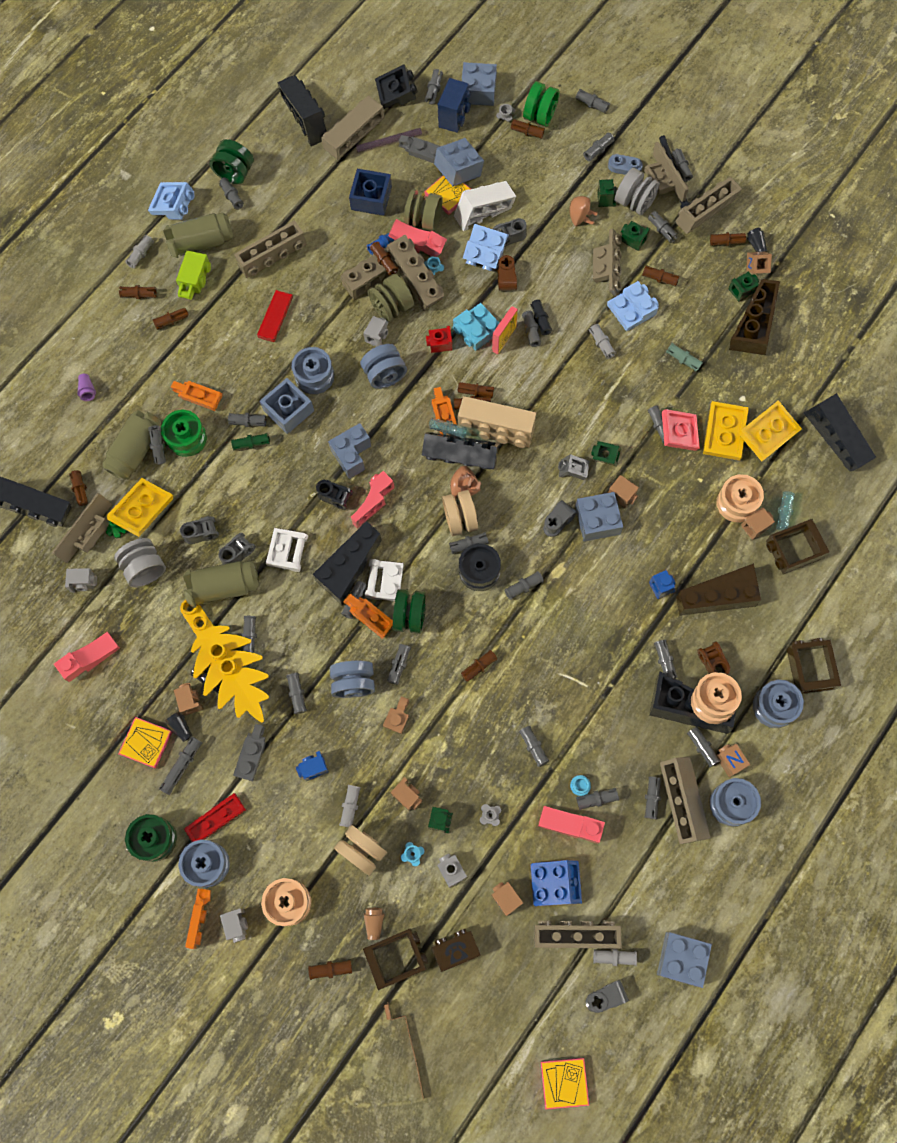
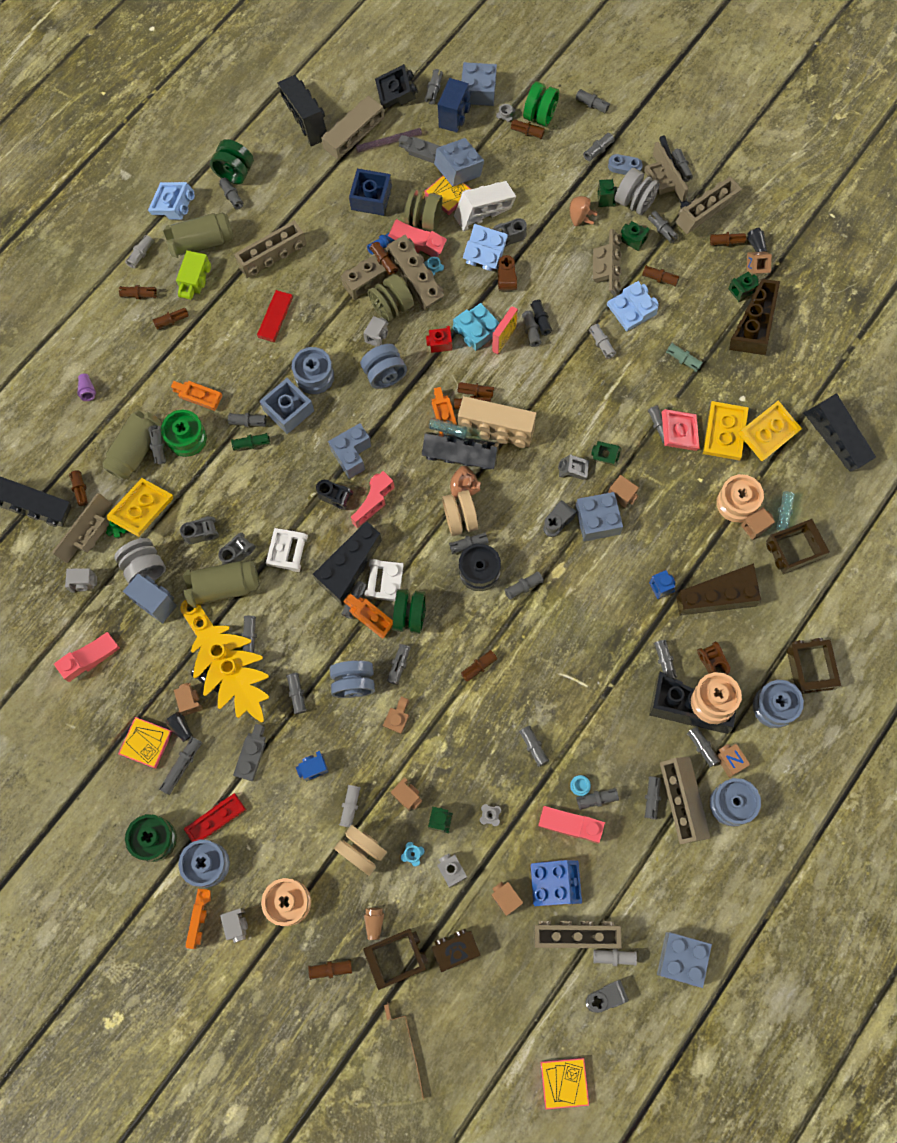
none -> sand blue brick [123,574,177,624]

